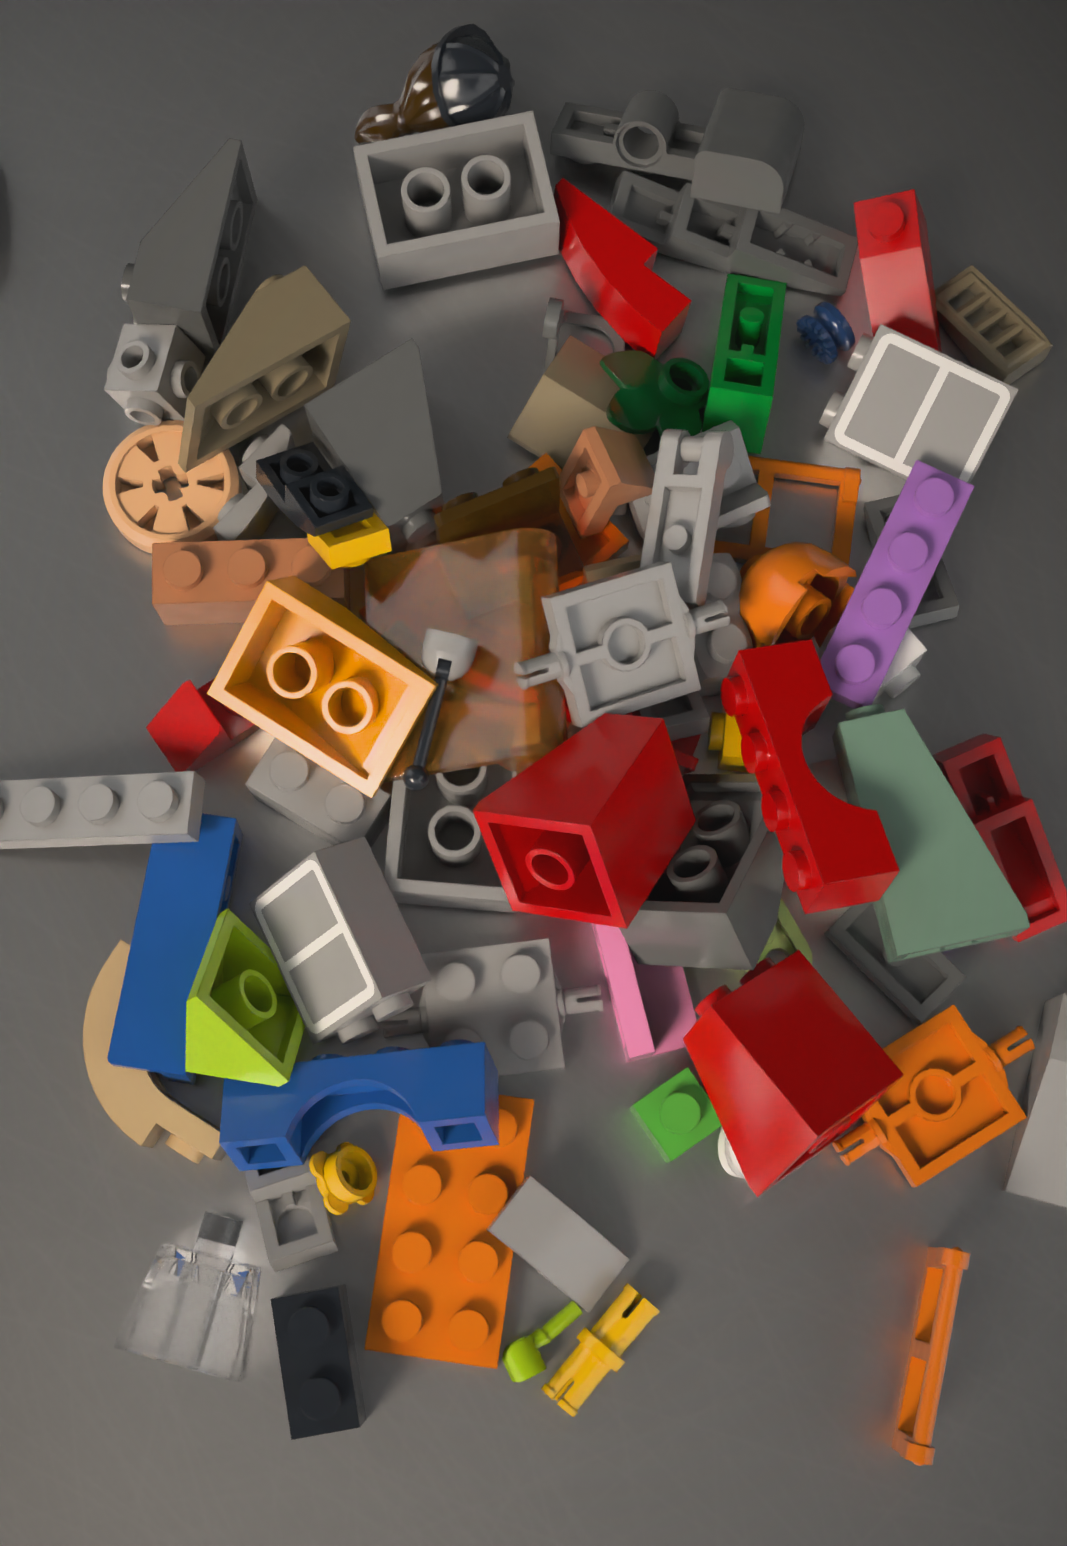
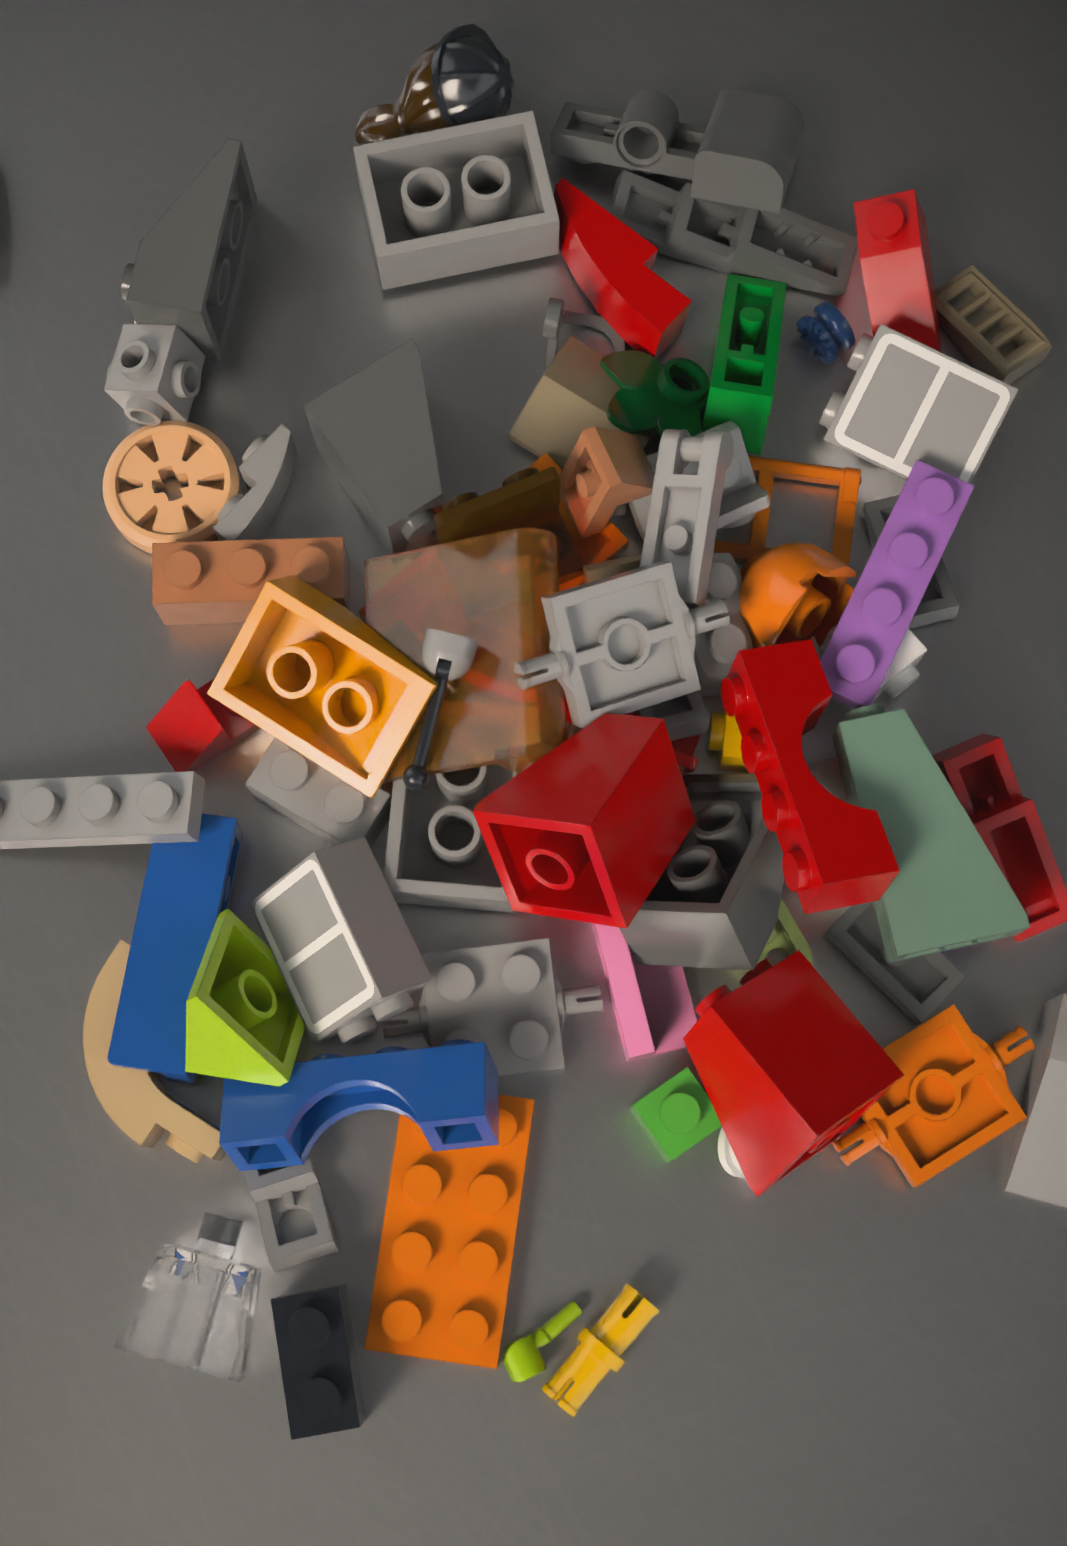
dark tan slope [178,265,351,473] -> none
black slope [256,442,374,537] -> none
yellow plate [307,512,392,570] -> none
yellow plate [309,1142,377,1215] -> none
light grey slope [487,1176,629,1313] -> none
orange window [891,1247,971,1466] -> none

